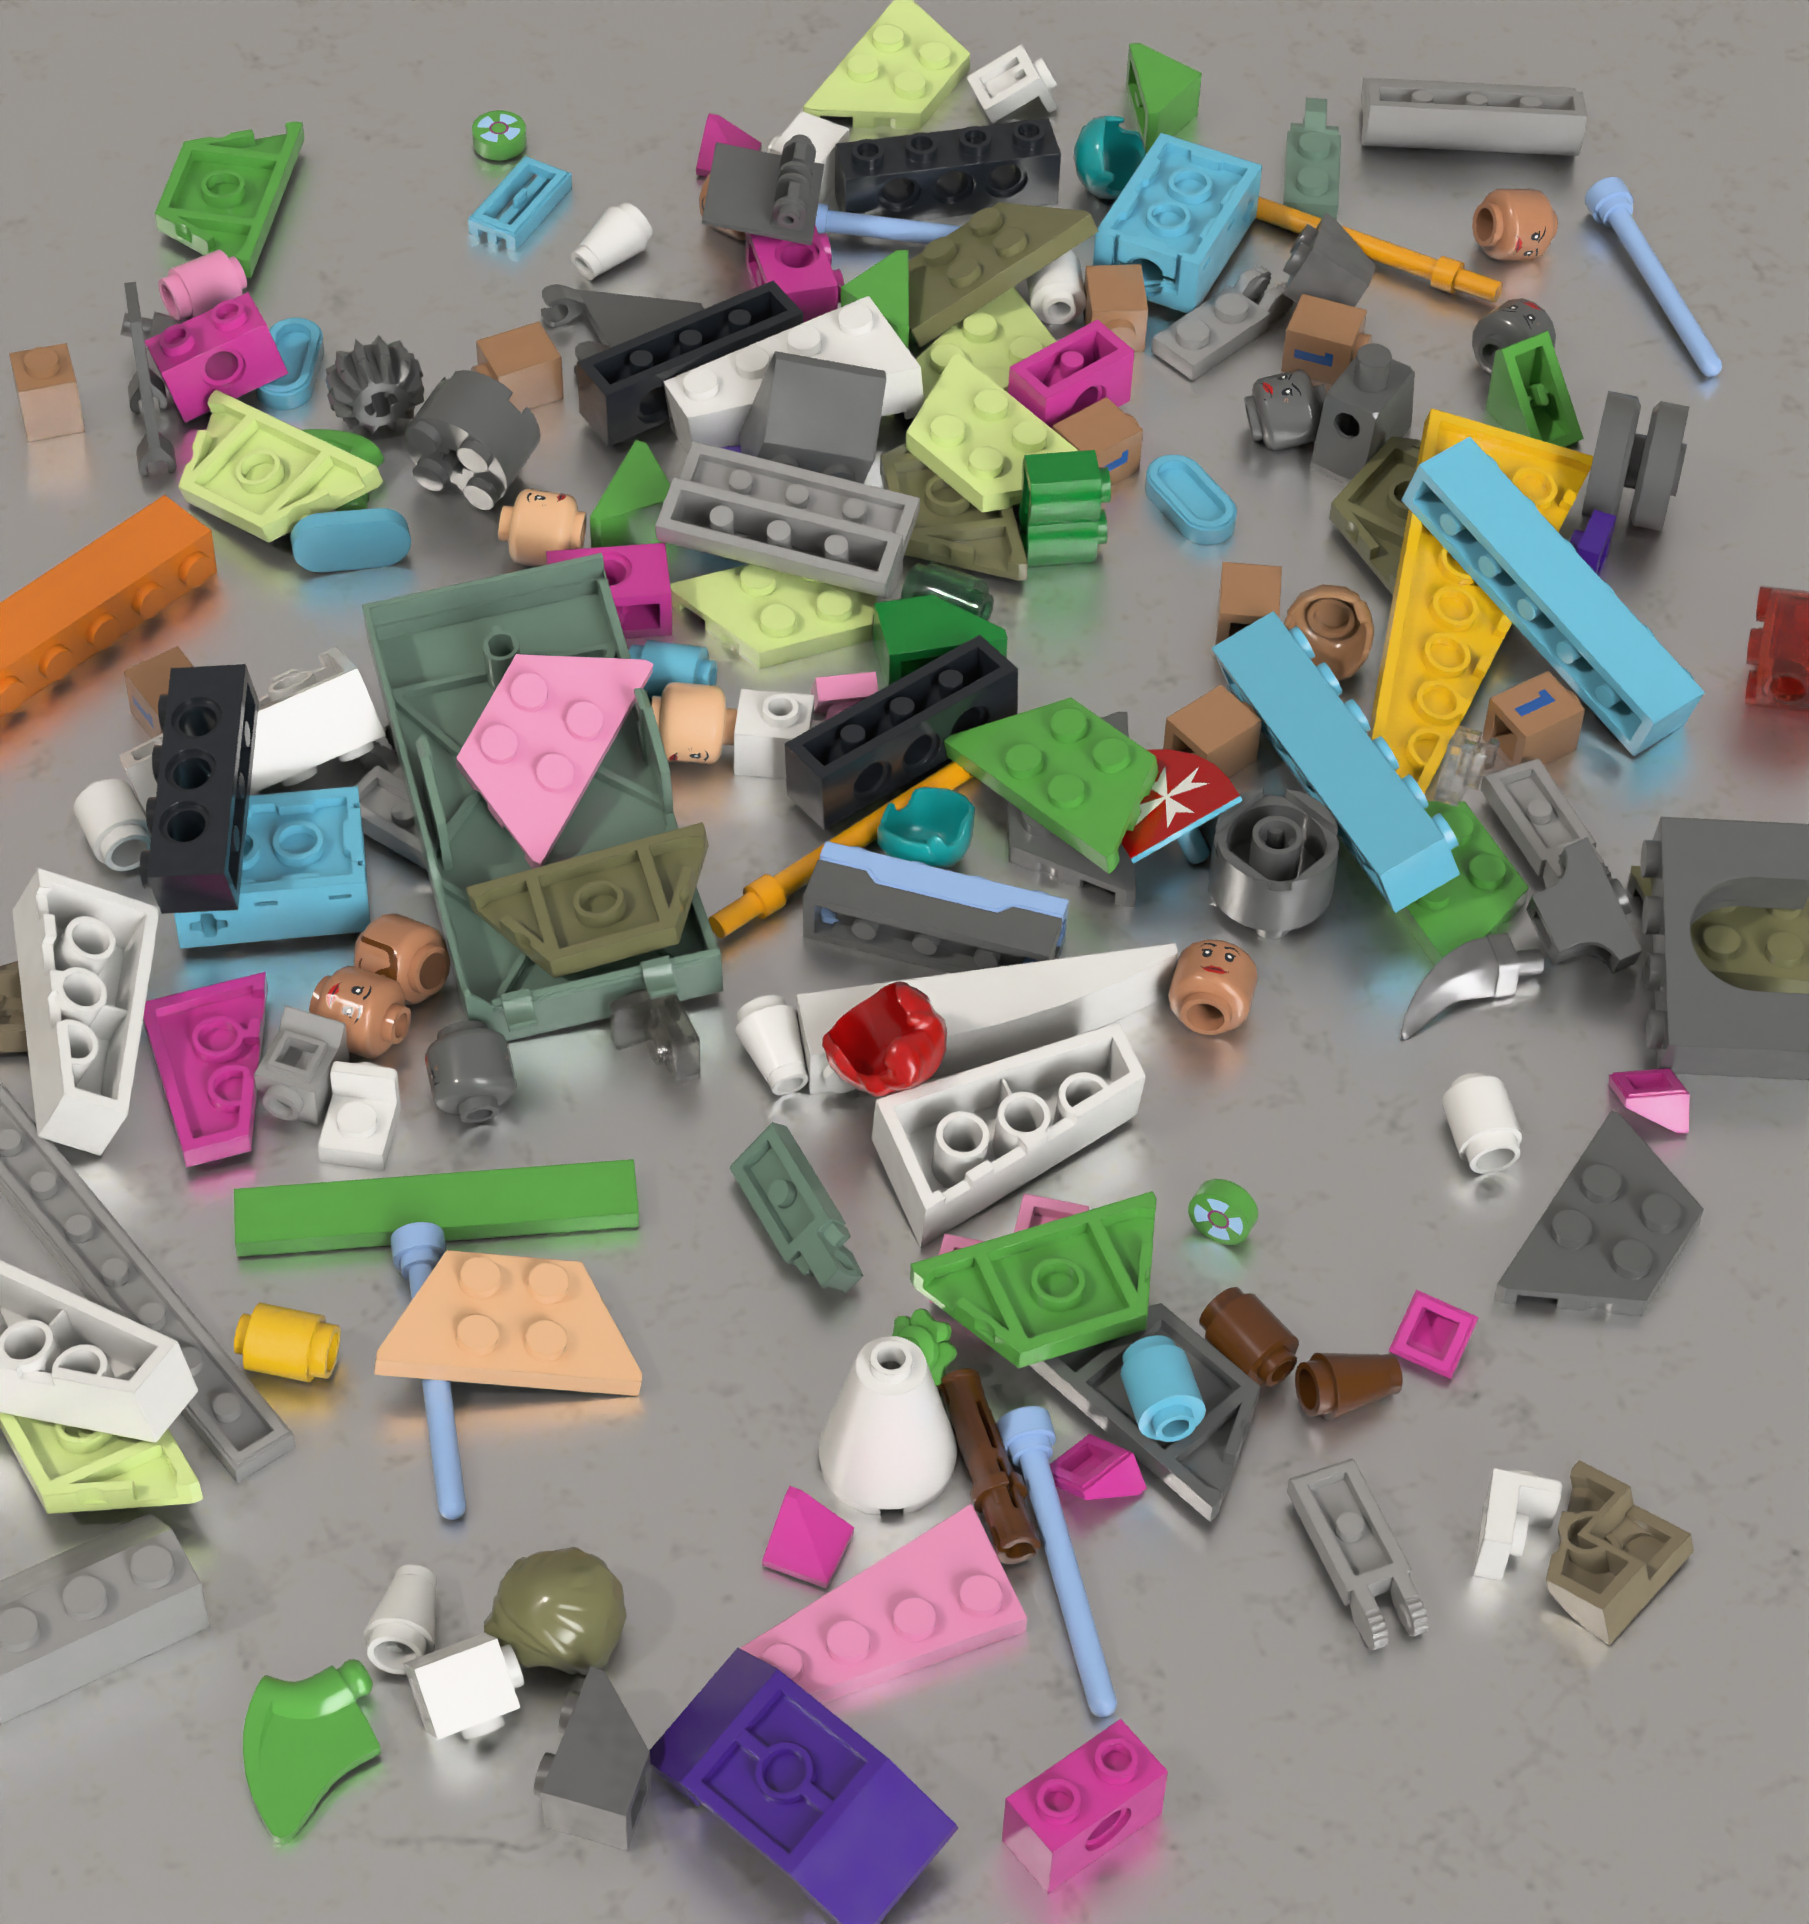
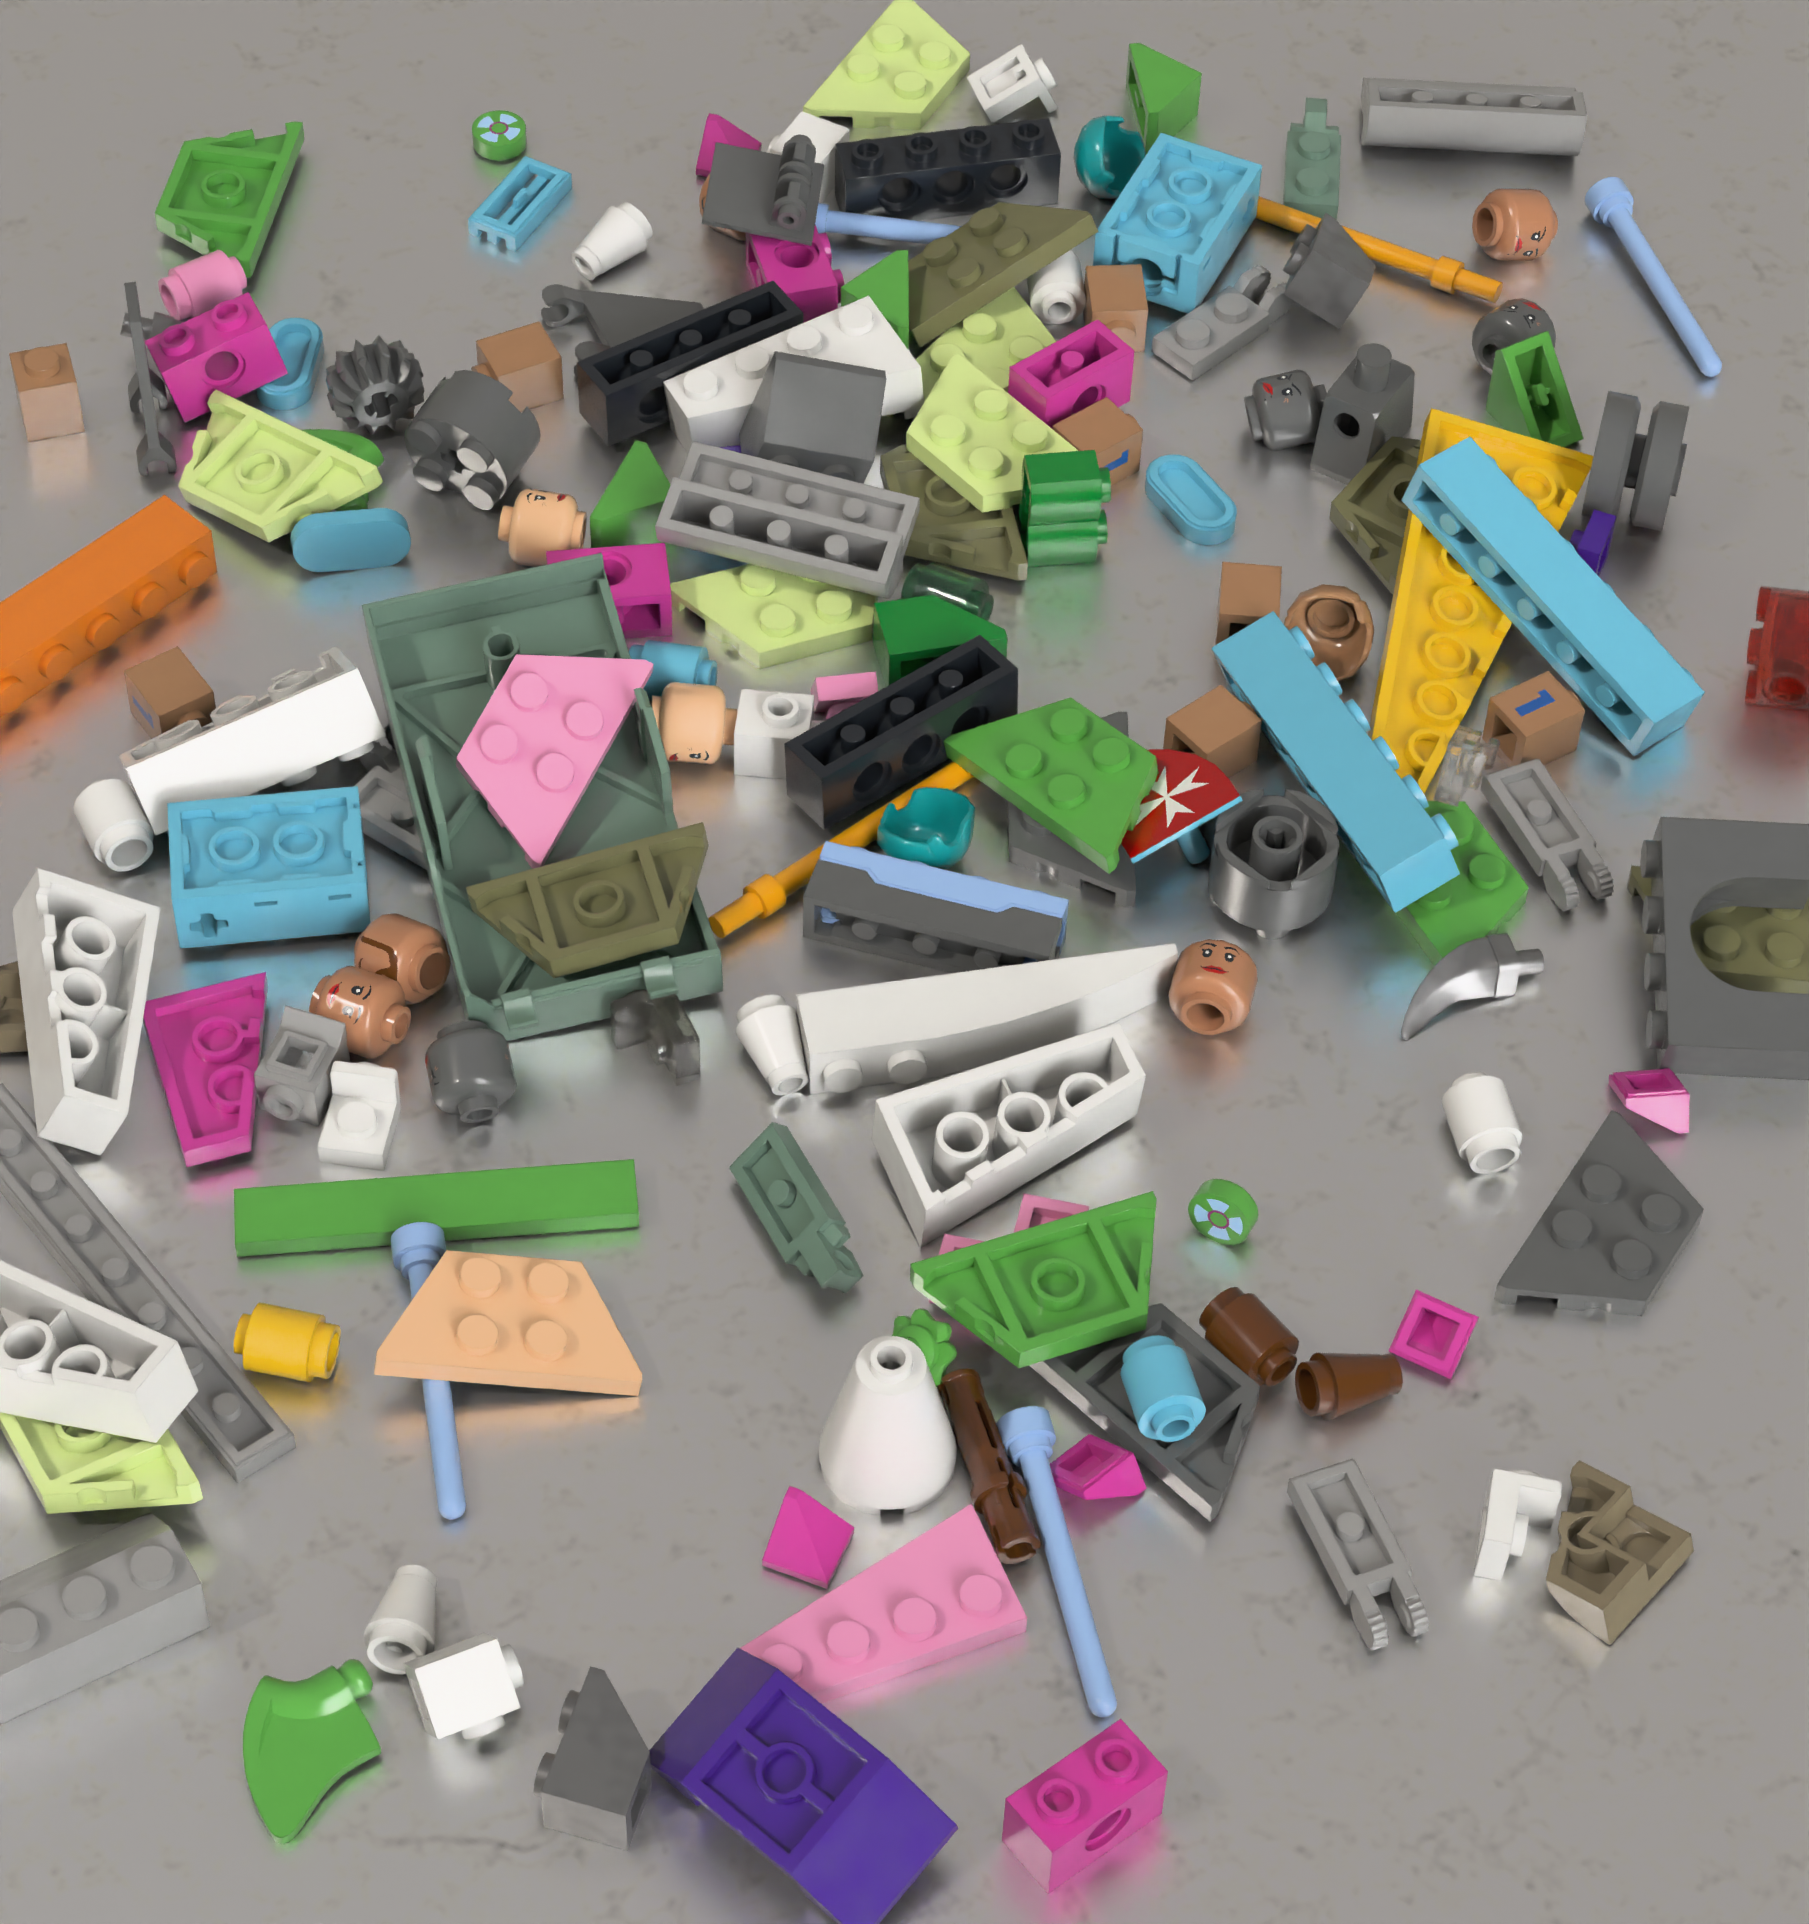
black brick [140,664,259,914] -> none
olive hair [484,1547,627,1675] -> none
red hair [822,981,947,1097] -> none
medium nougat brick [1281,294,1372,384] -> none
dark grey brick [1526,837,1643,974] -> none

